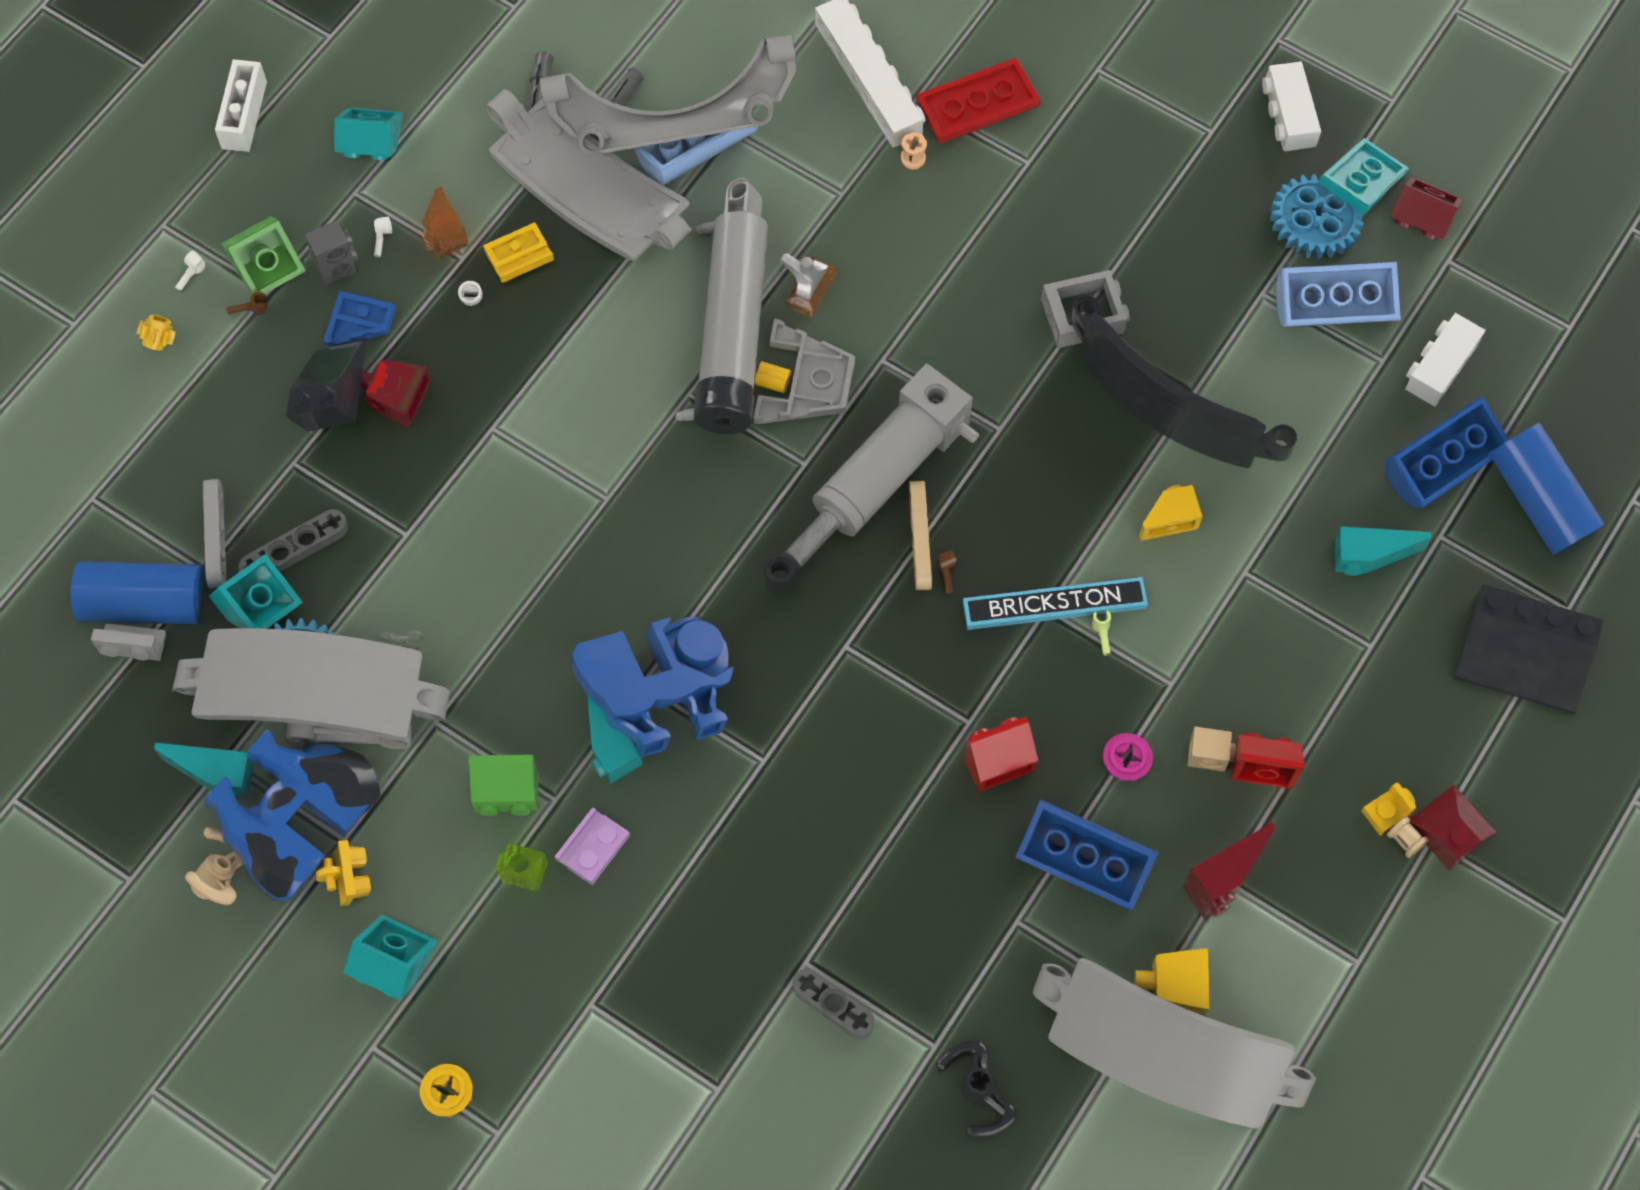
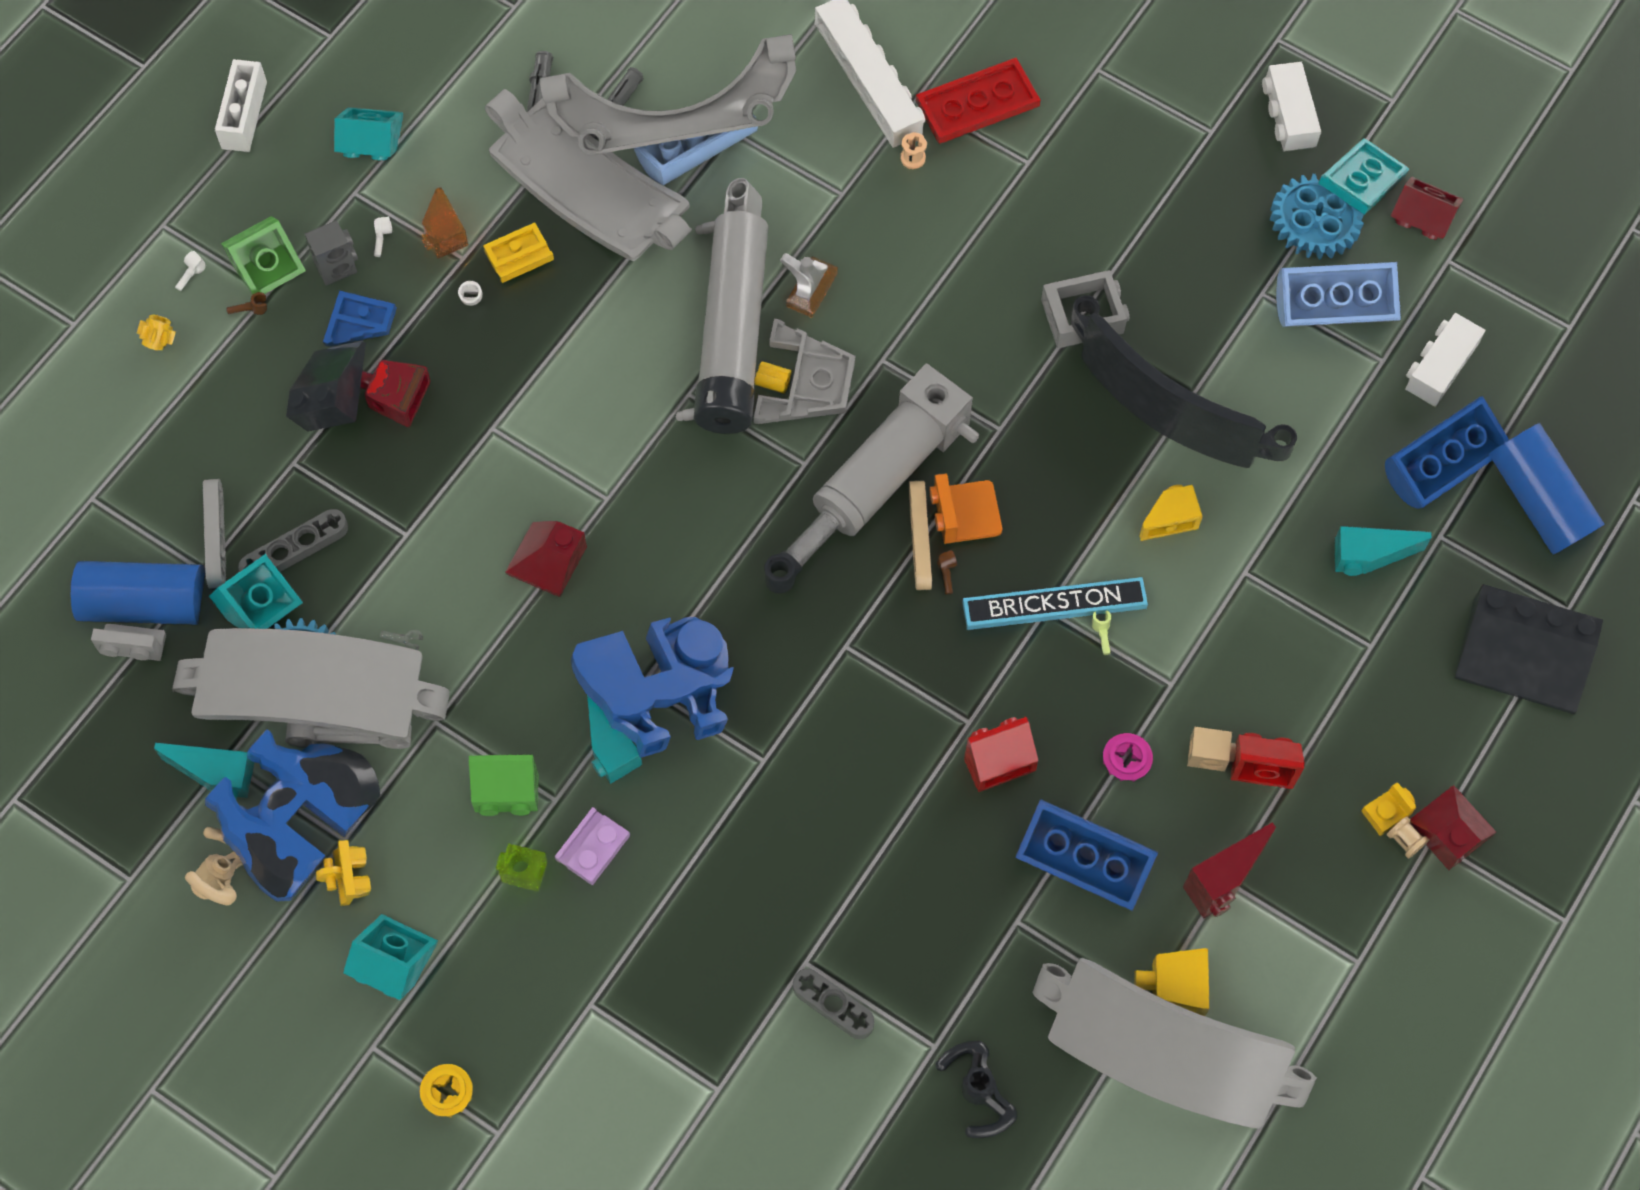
none -> dark red slope [505,521,587,597]
none -> orange bracket [930,473,1003,544]

